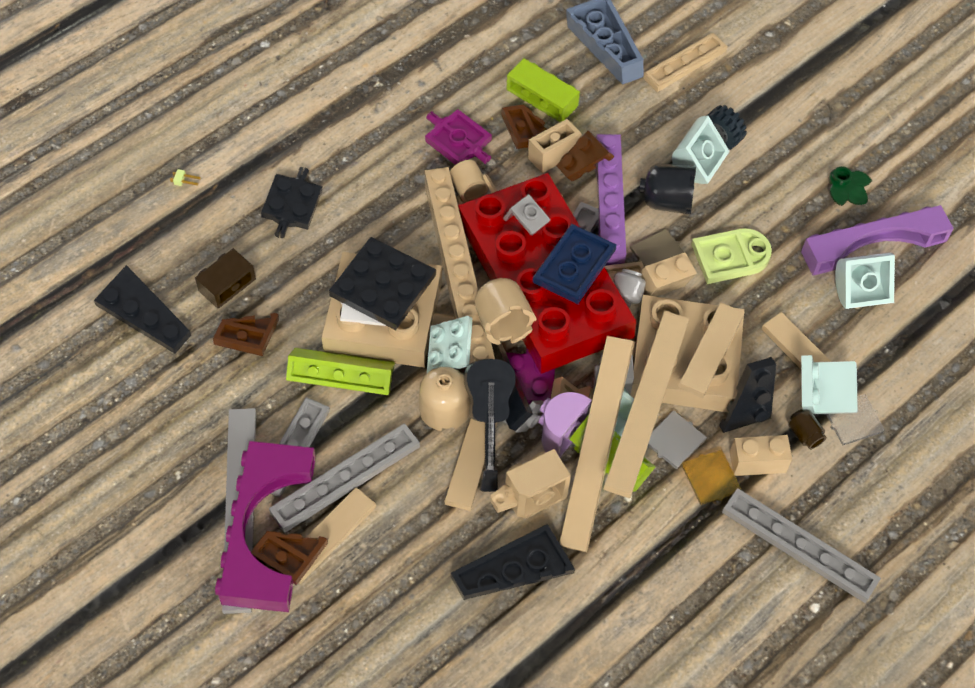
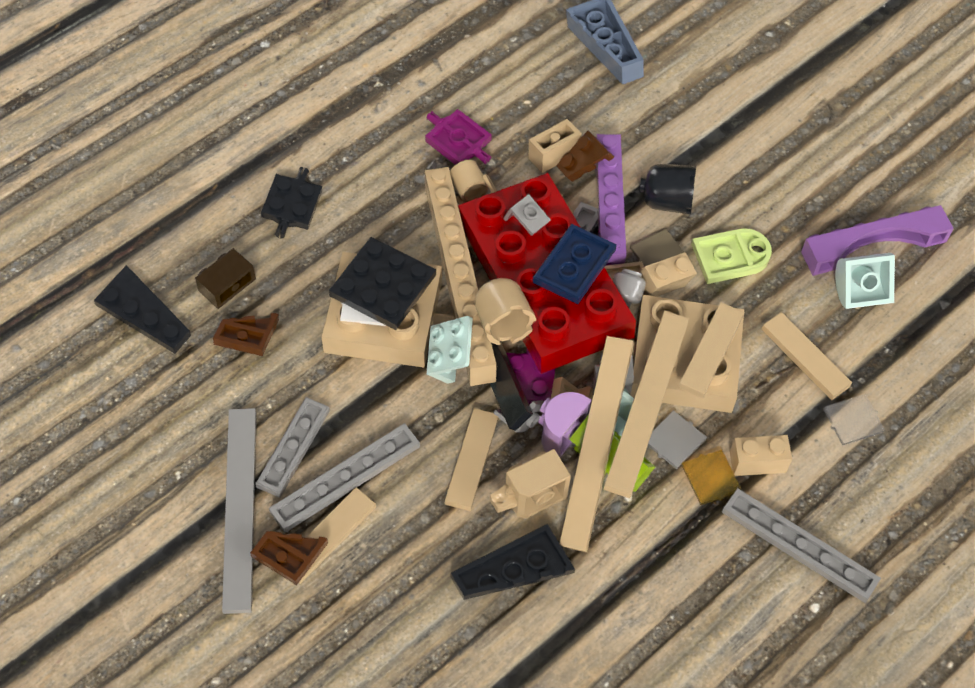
piece [170,169,201,186] -> none
magenta arch [215,441,316,612] -> none
lime panel [286,348,395,395] -> none
tan cylinder [419,367,470,431] -> none
black piece [464,359,516,492] -> none
reddish brown wing [501,104,547,149] -> none
lime brick [506,58,580,122] -> none
tan tile [643,33,728,92] -> none
light aqua brick [672,116,730,184] -> none
black wheel [706,105,747,150] -> none
black wing [719,357,776,433] -> none
dark brown brick [788,409,827,450] -> none
light aqua bracket [801,355,858,414] -> none
dark green plate [829,166,872,206] -> none

